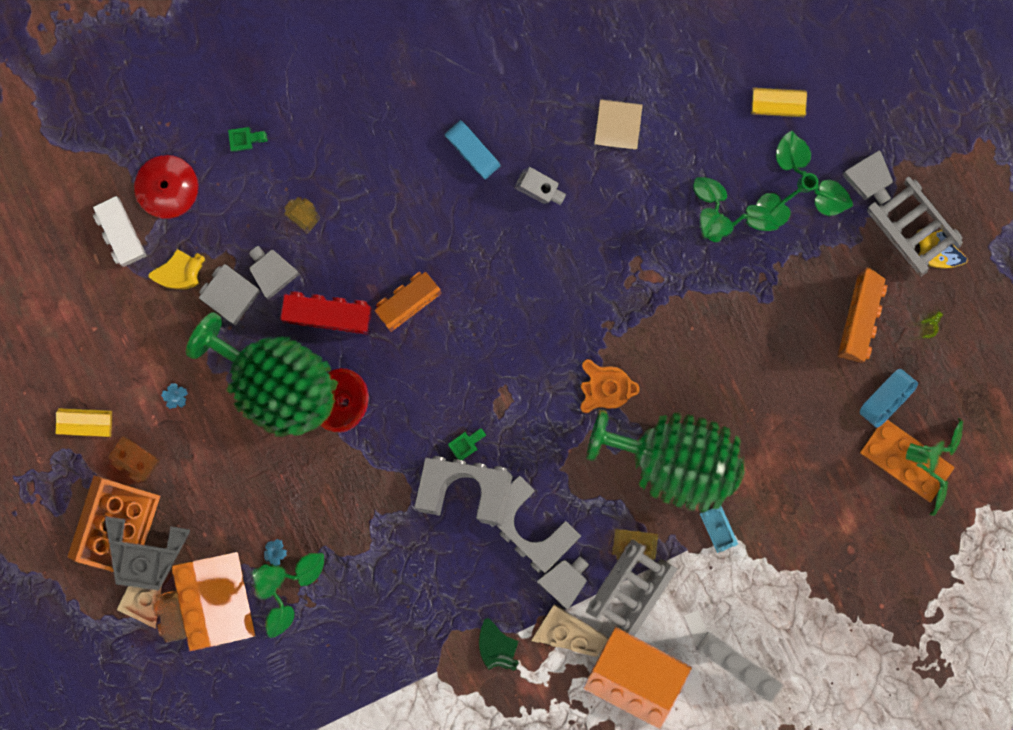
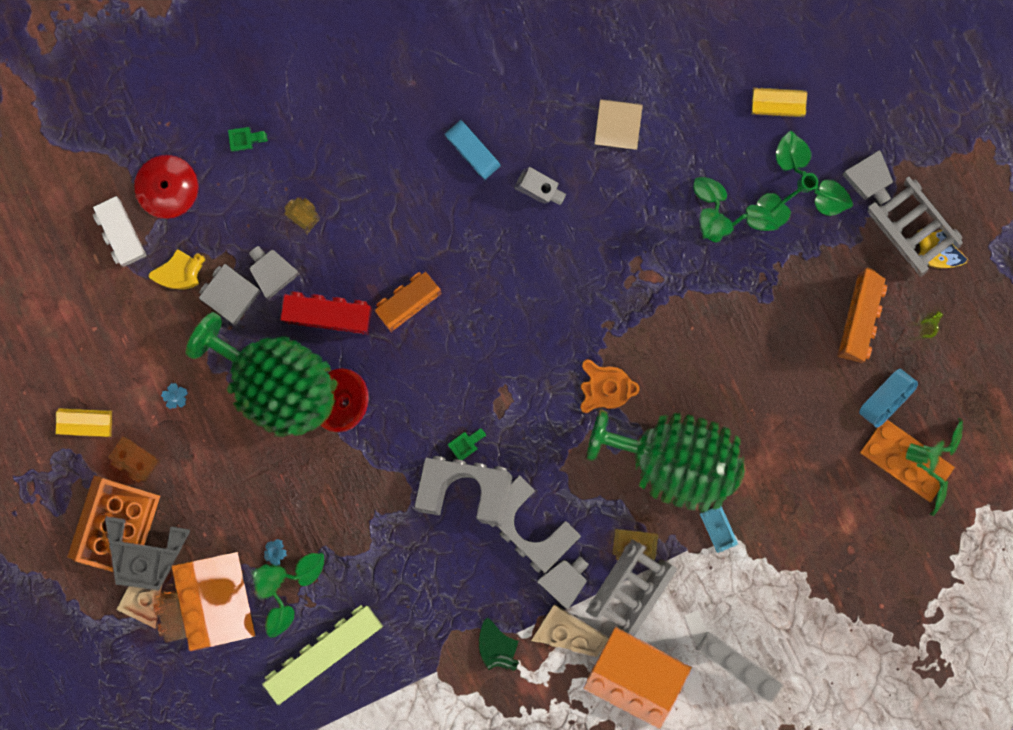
none -> yellowish green brick [263,605,383,705]

